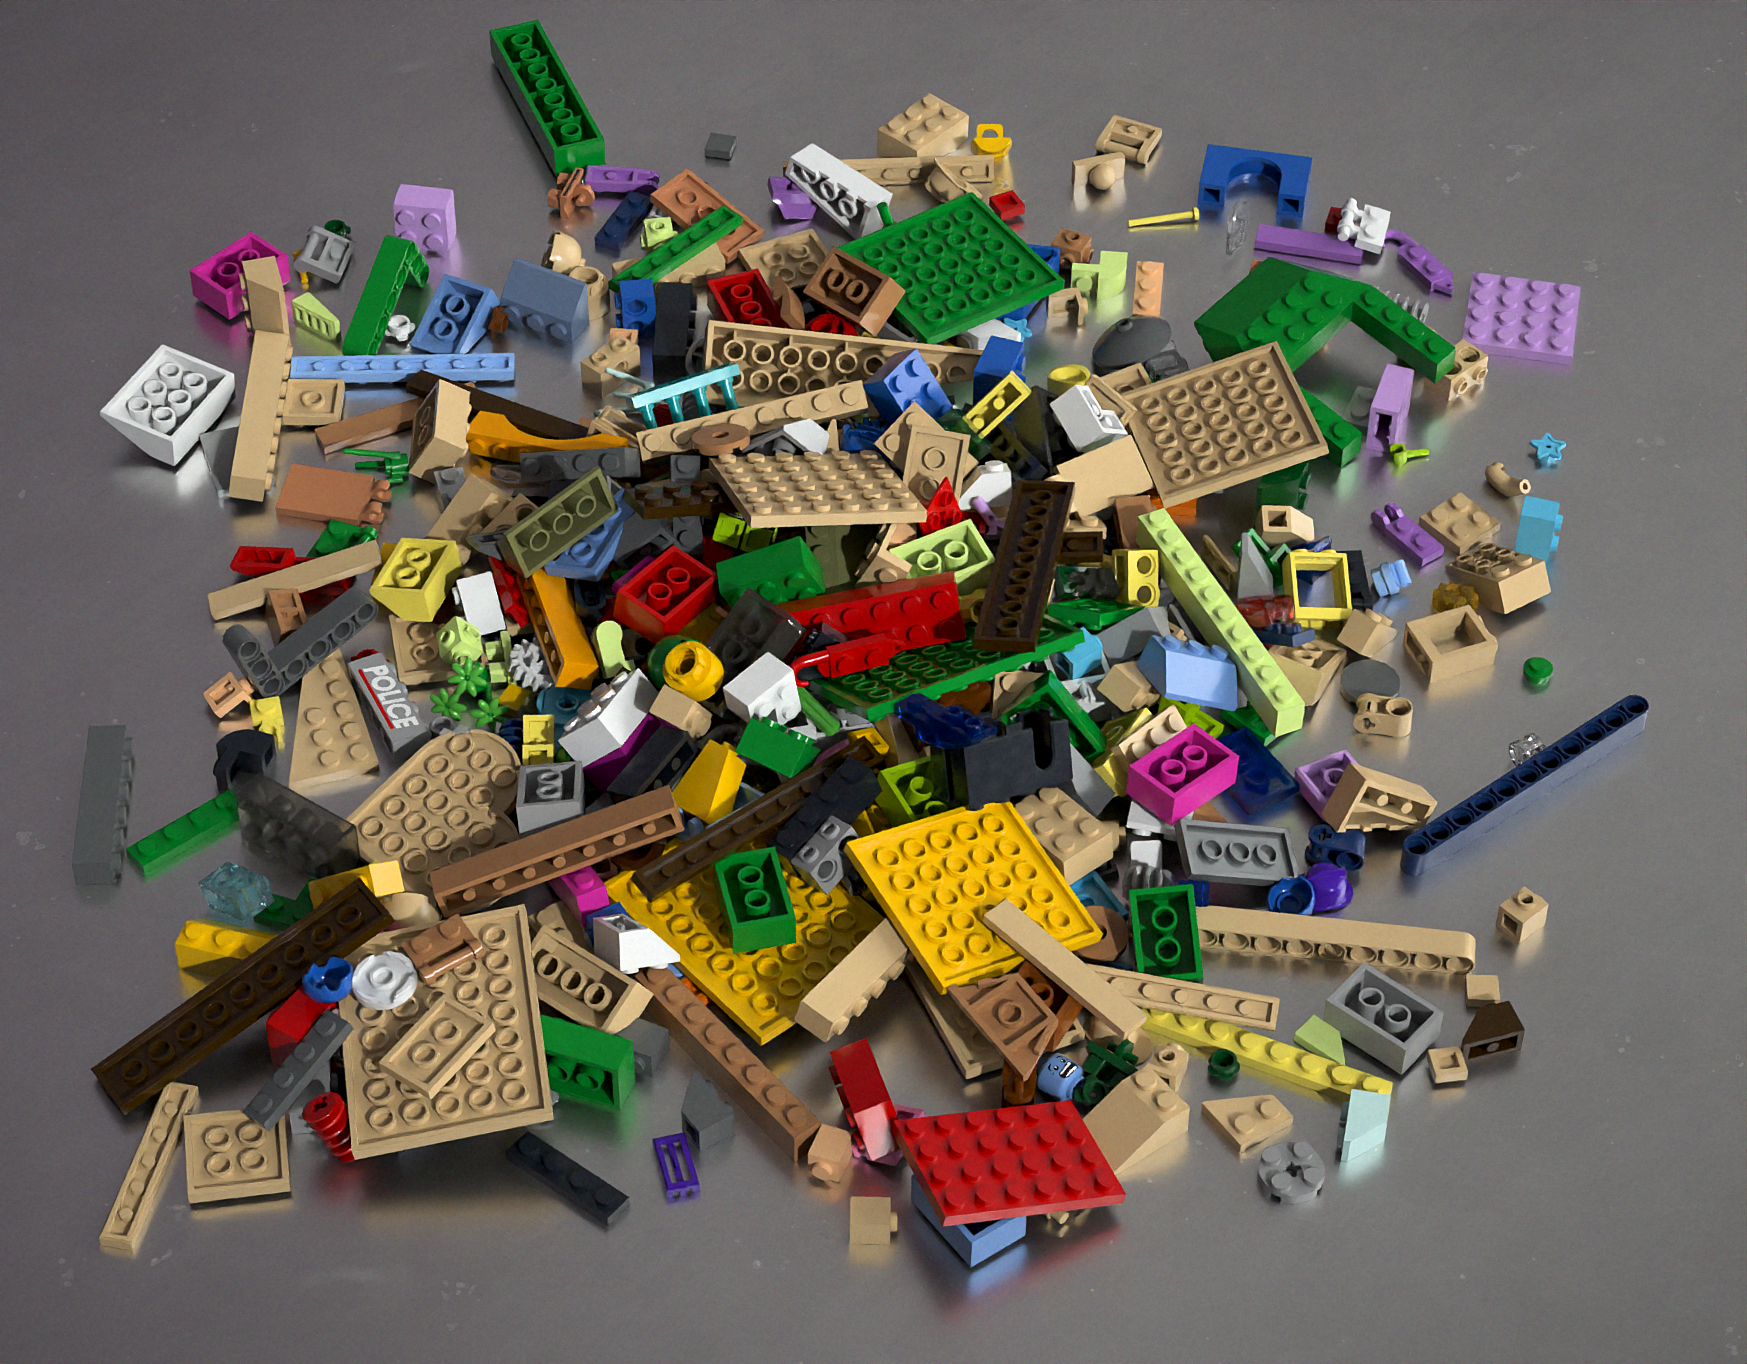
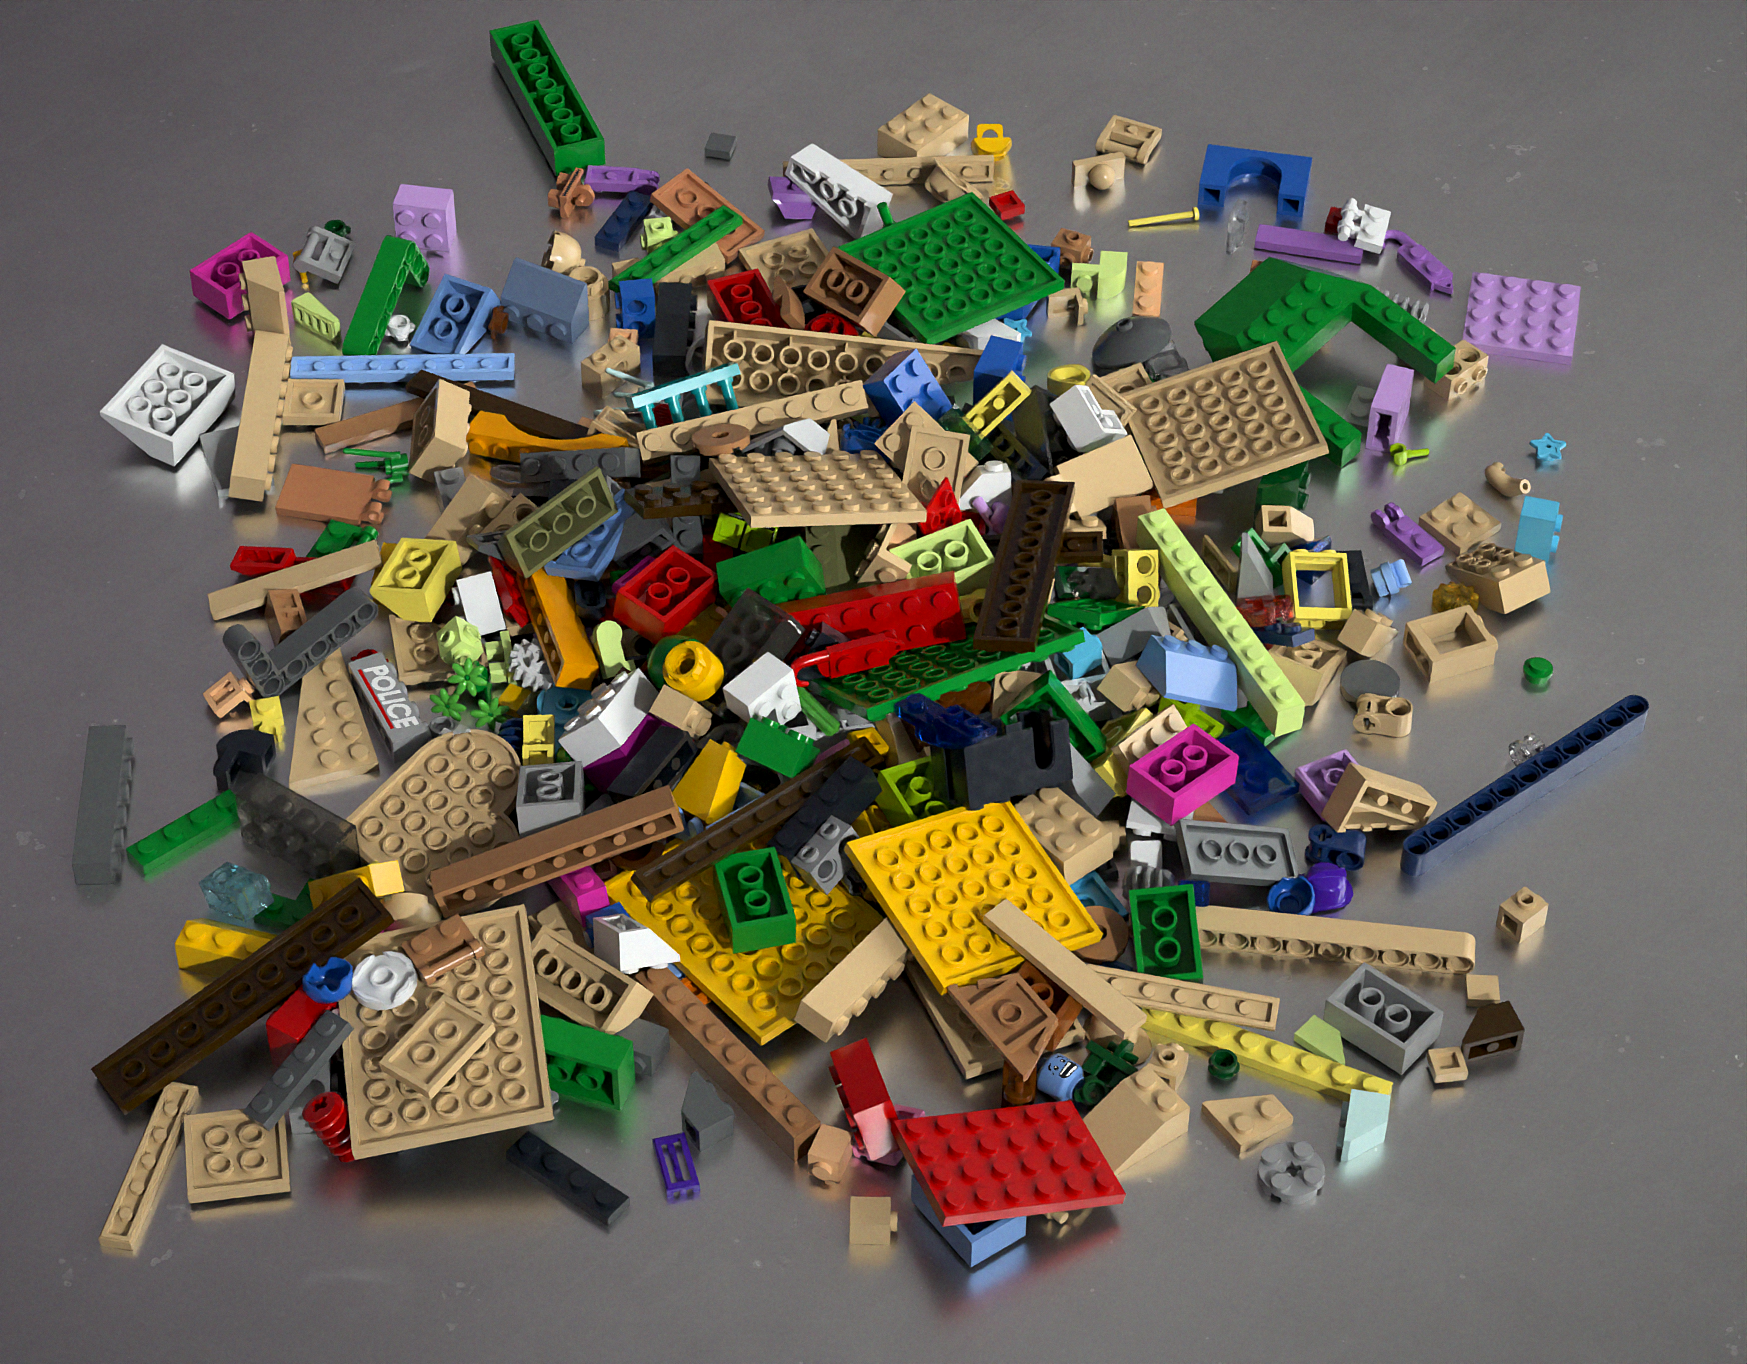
none -> medium lavender arm [991,501,1009,534]

